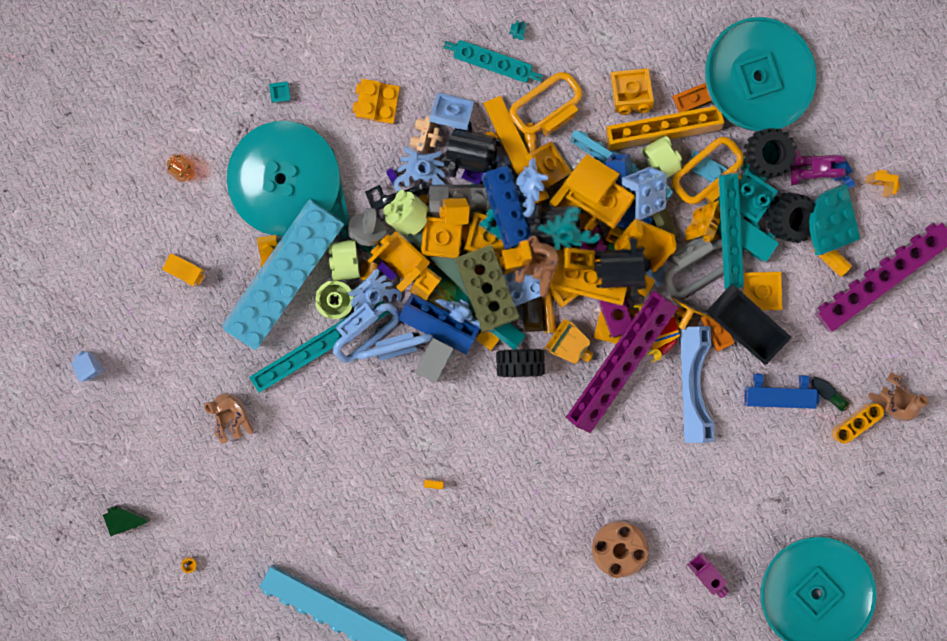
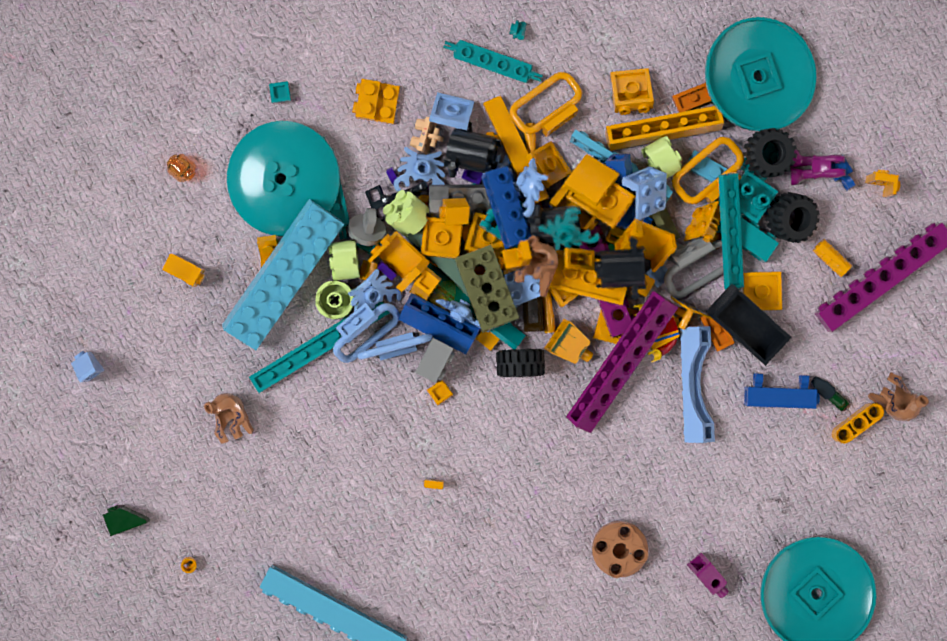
teal plate [809,184,861,256] -> none
none -> light orange tile [427,379,453,405]

